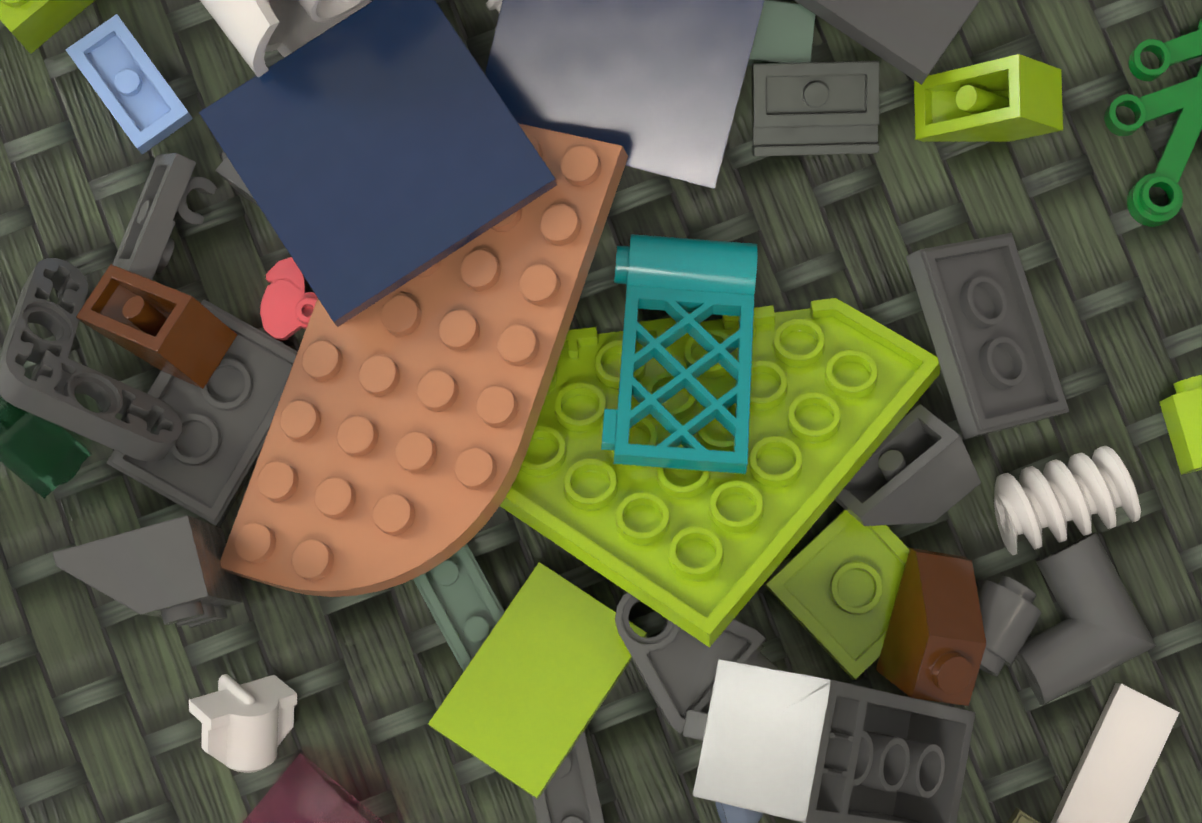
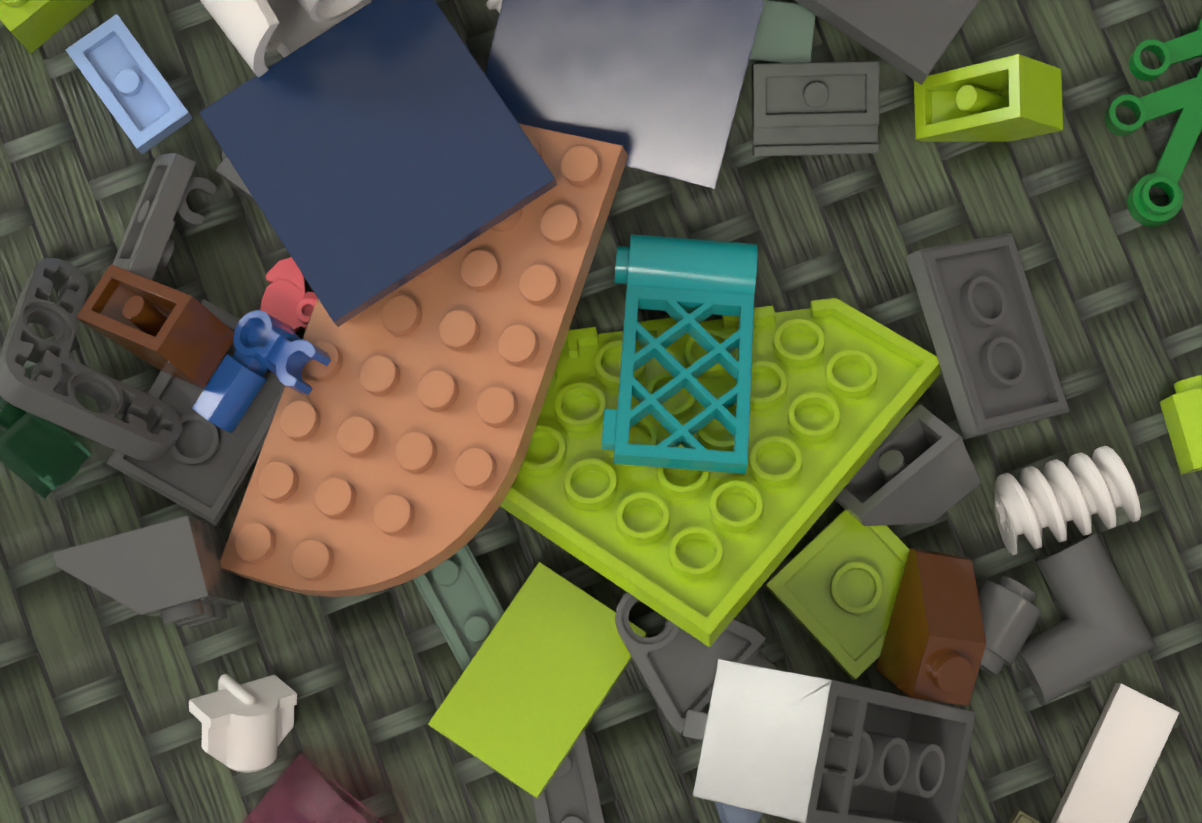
none -> blue bar [192,310,331,433]

